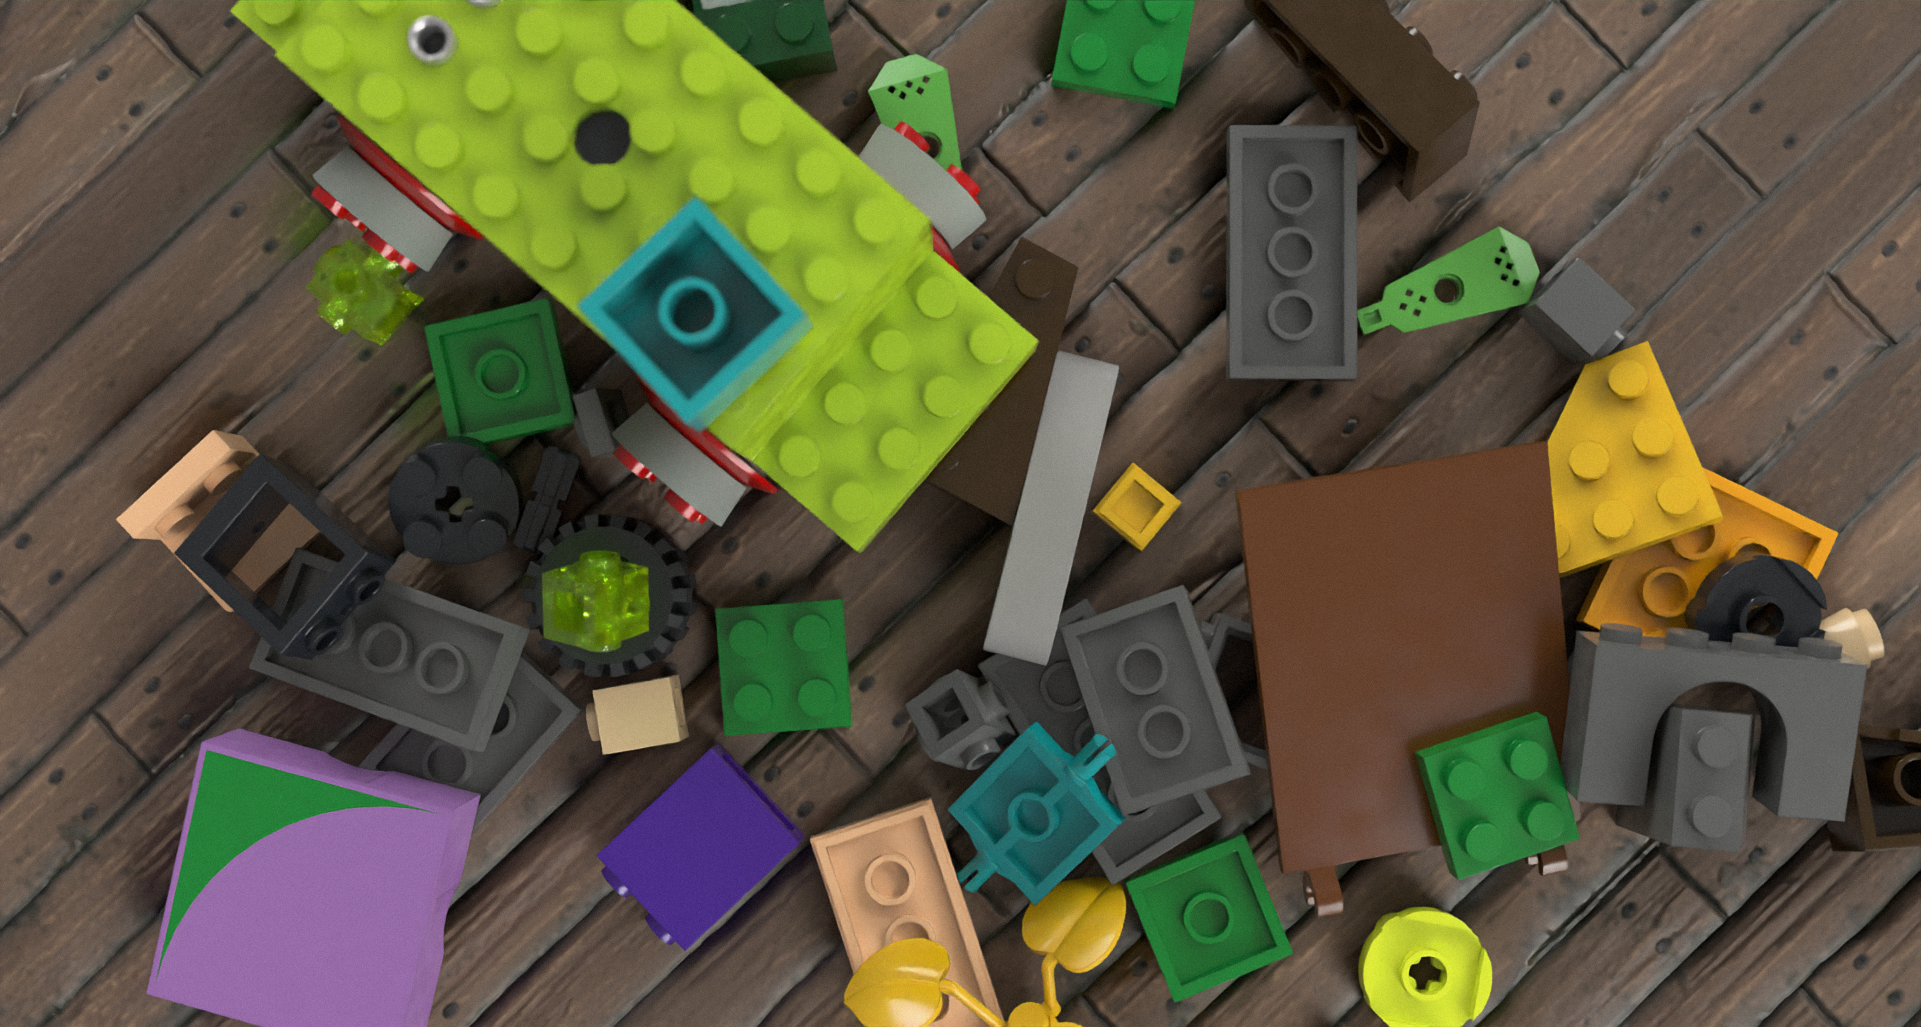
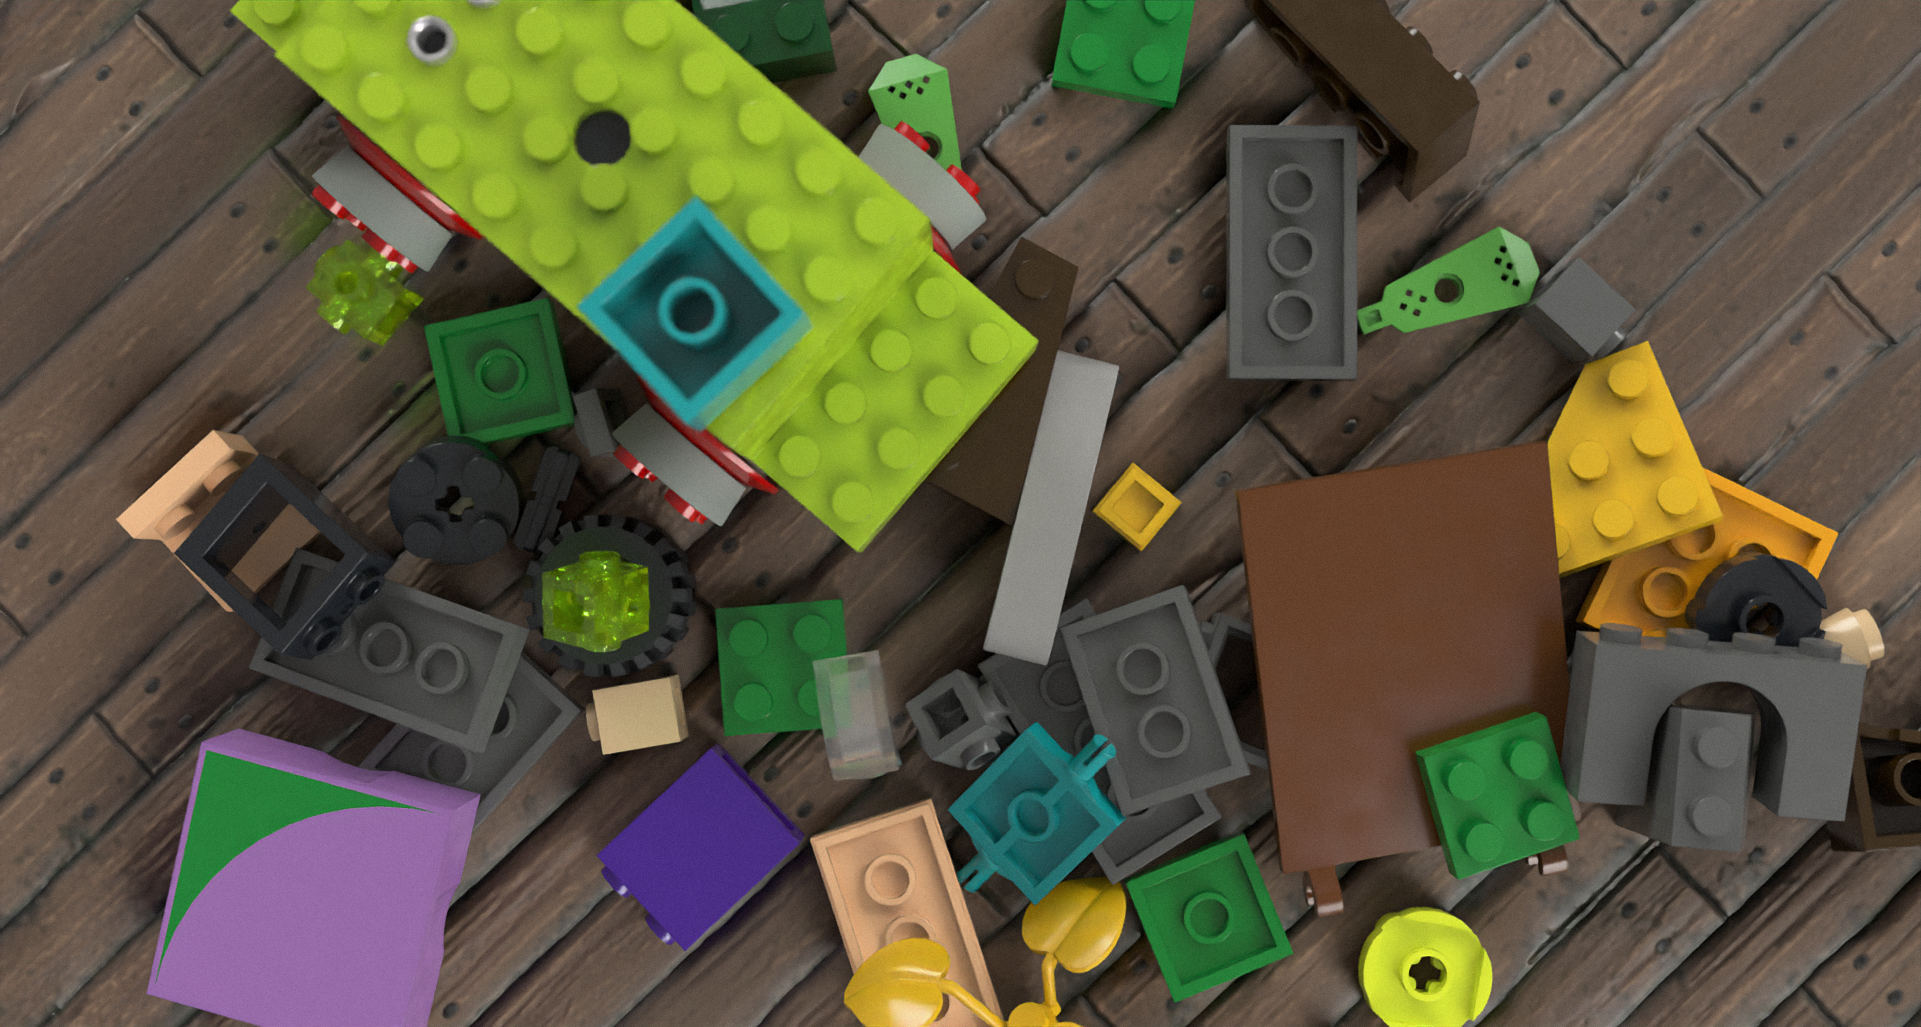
none -> clear brick [813,650,902,781]

